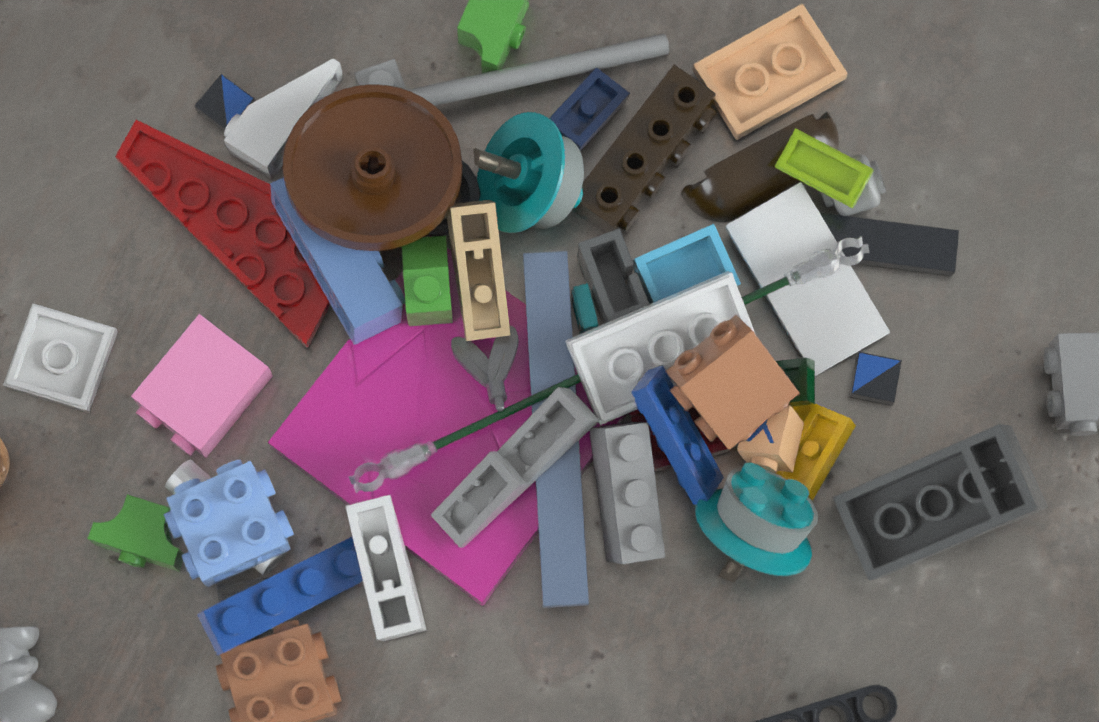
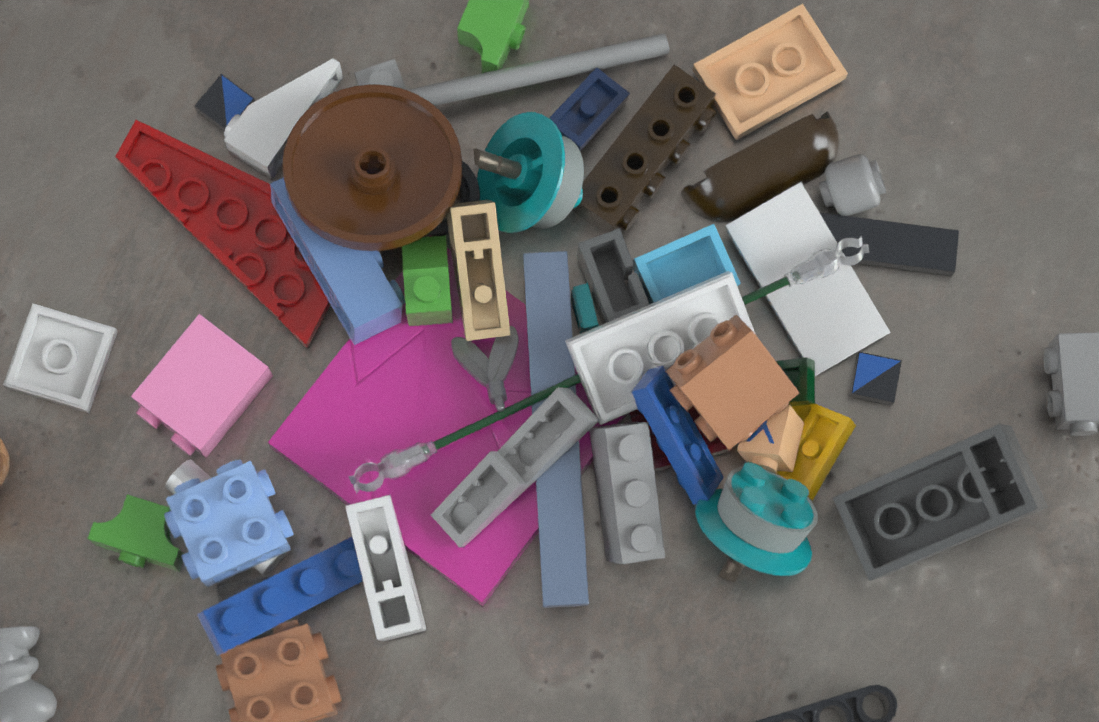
lime tile [775,128,874,209] -> none

